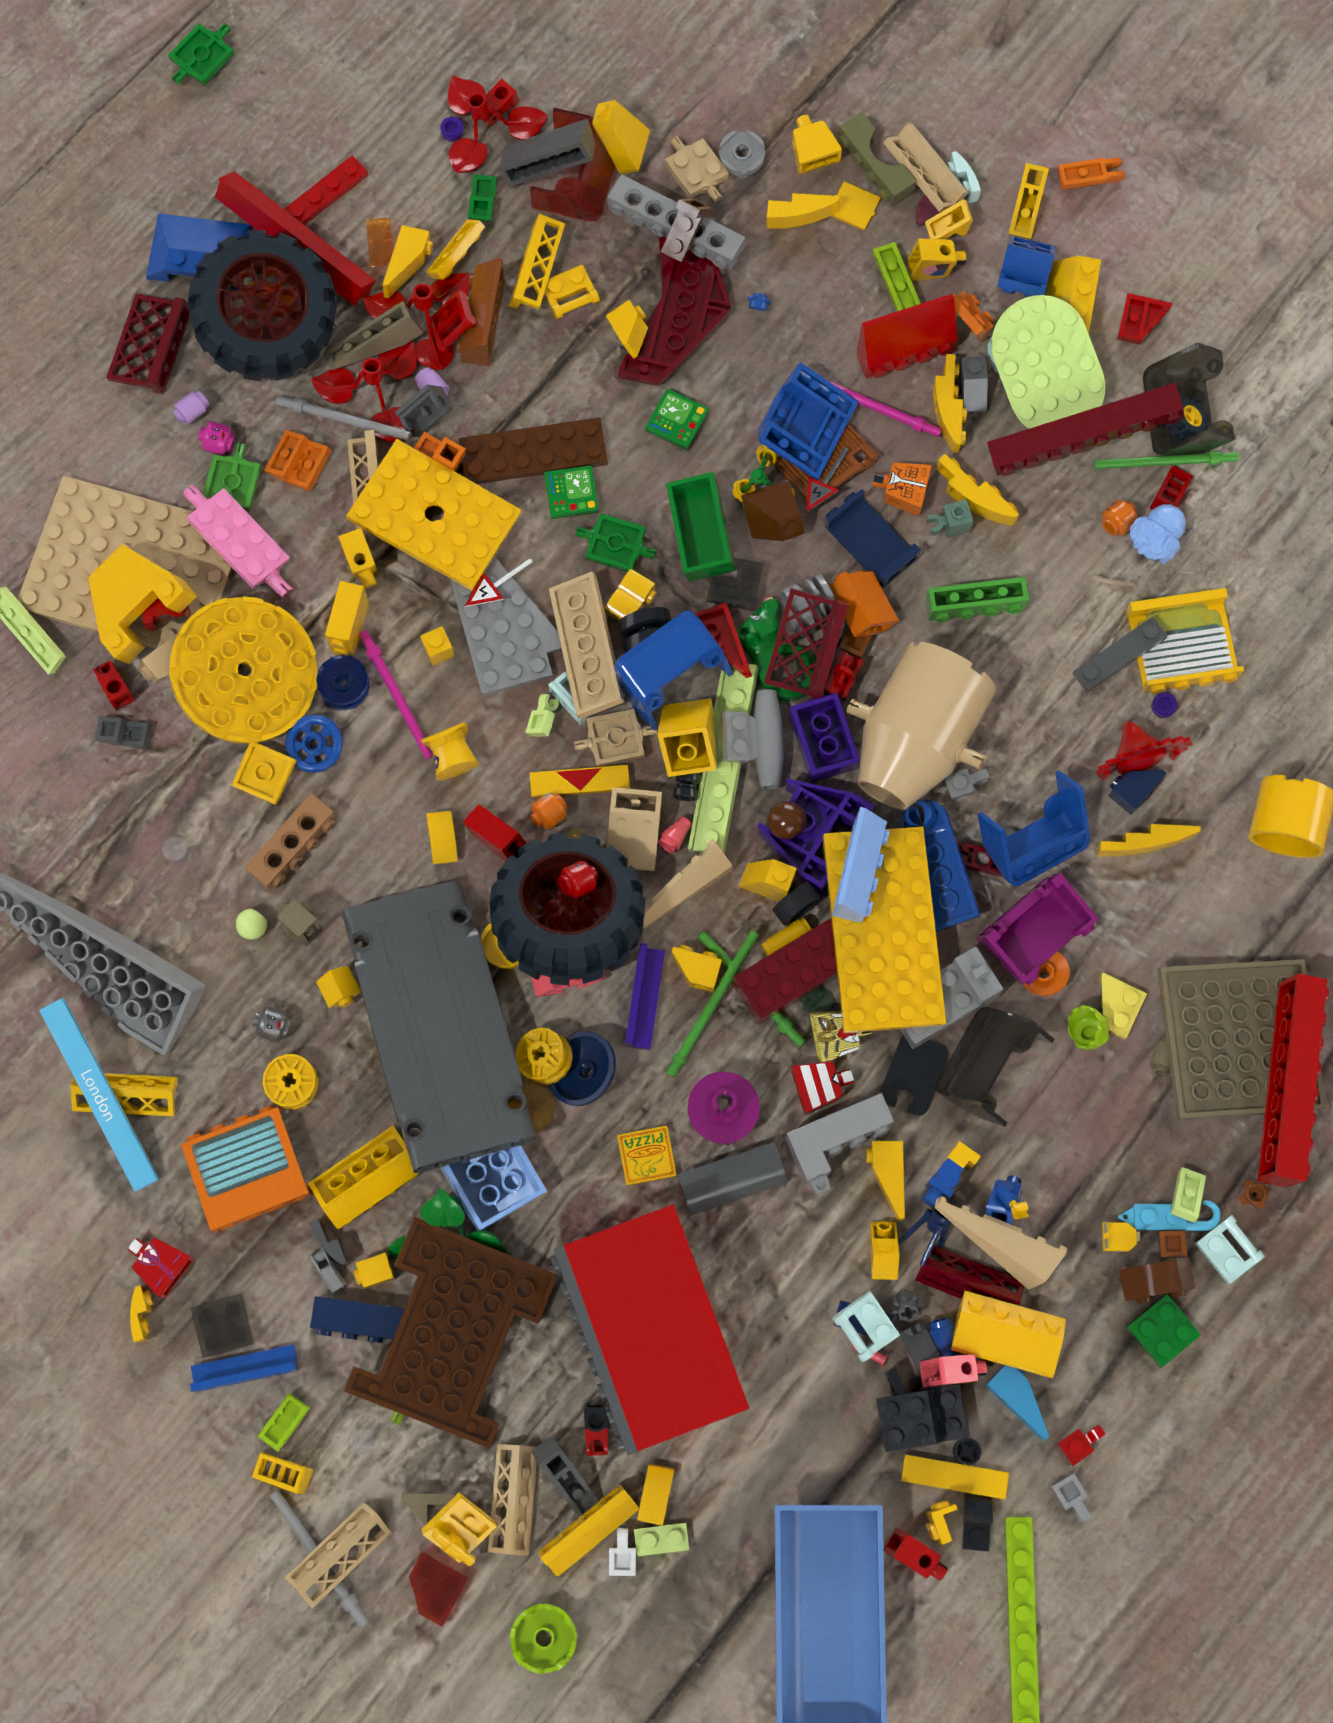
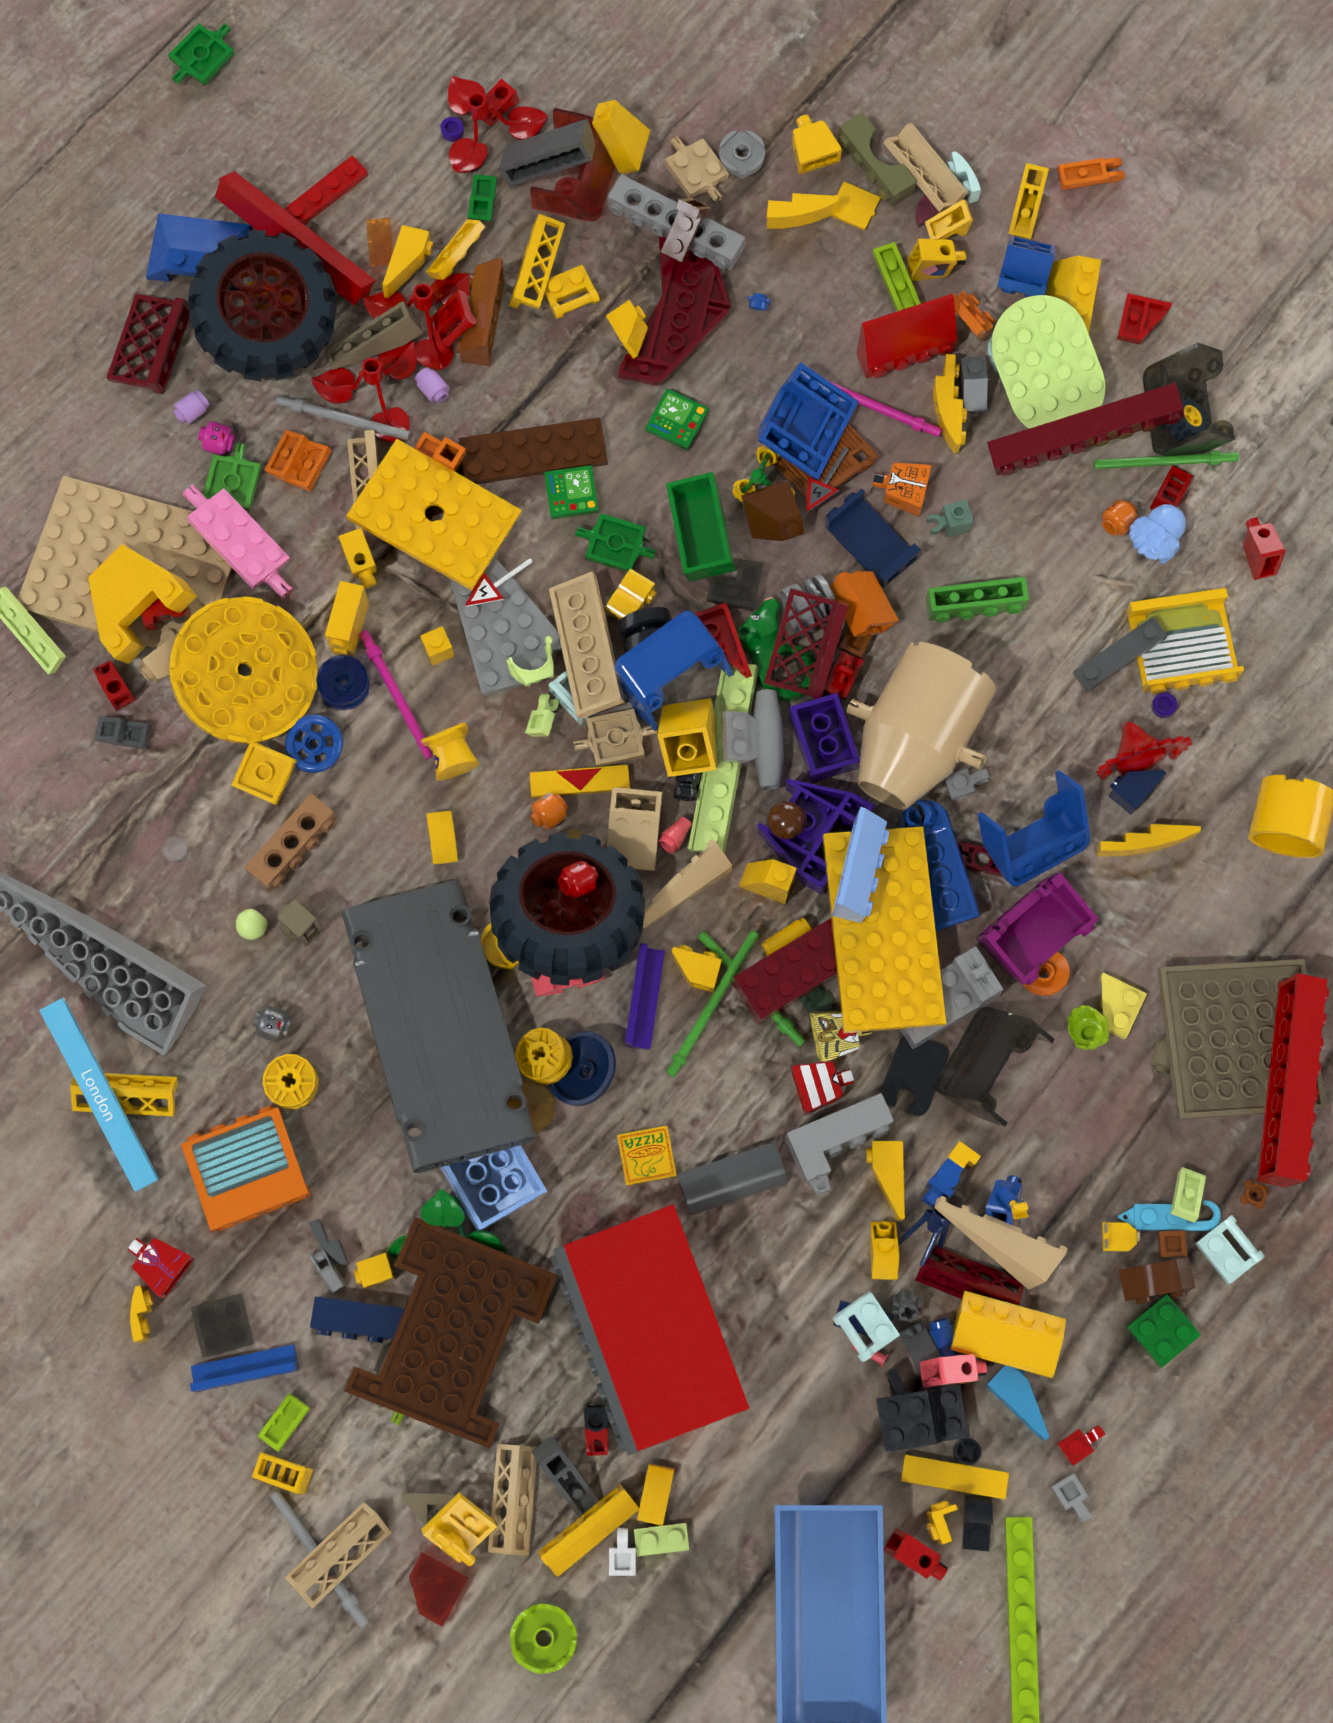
yellow slope [308,1125,420,1230] -> none
yellow brick [316,966,361,1008] -> none
dark grey hinge [395,385,453,436] -> none
red slope [463,804,527,862] -> none
magenta piece [688,1072,760,1145] -> none
black tyre [772,882,821,926] -> none
yellow slope [936,454,1019,526] -> none
none -> yellowish green helmet [506,636,554,686]
none -> red torso [1243,517,1286,580]

